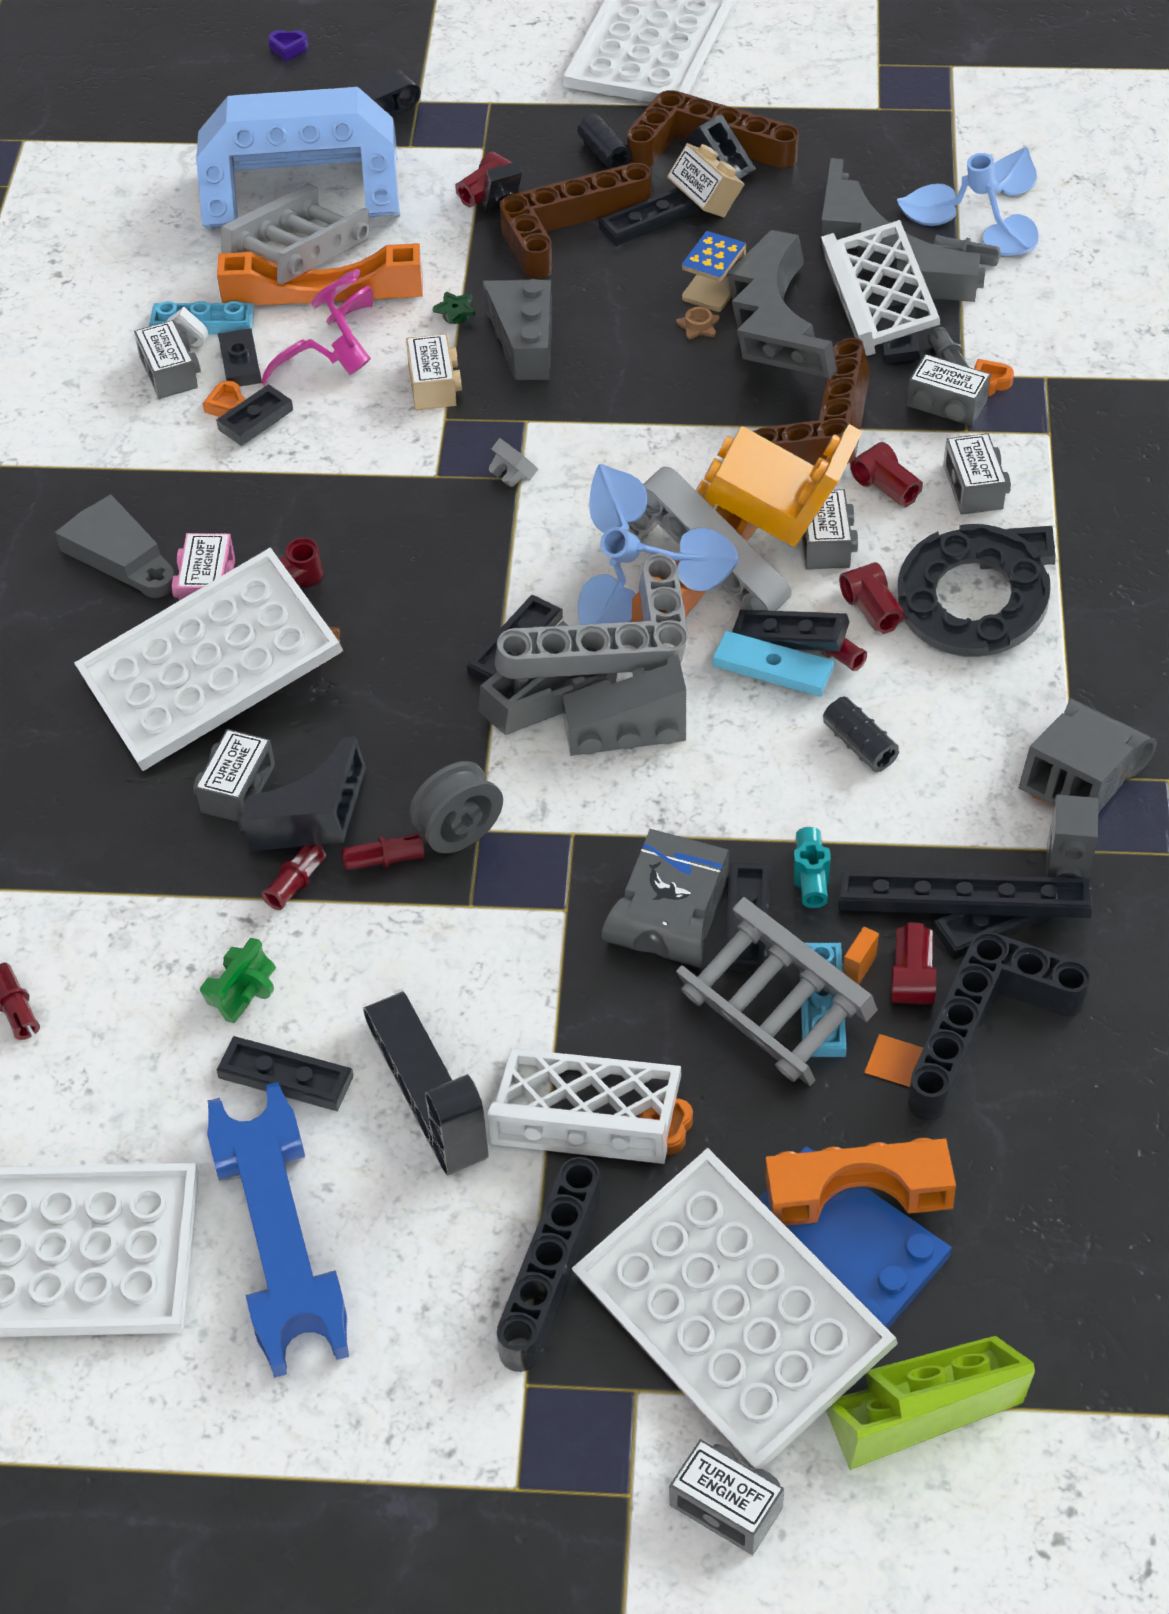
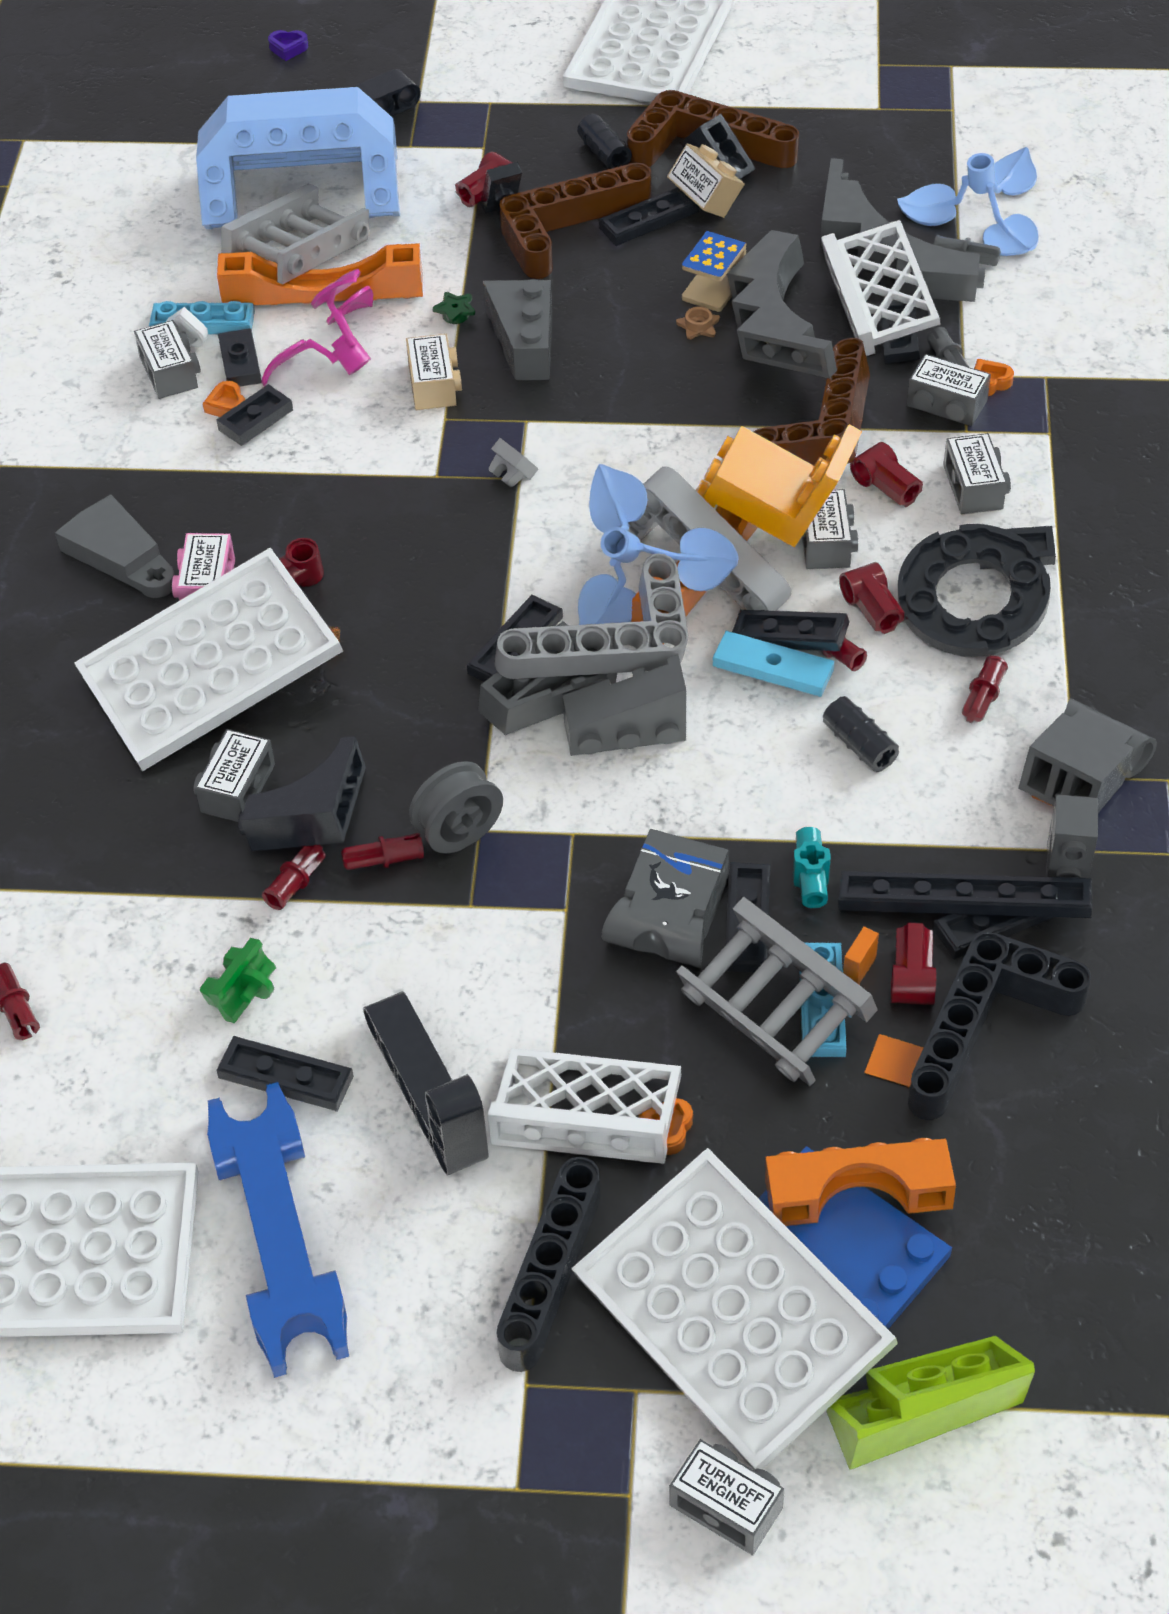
none -> dark red axle [962,656,1008,723]

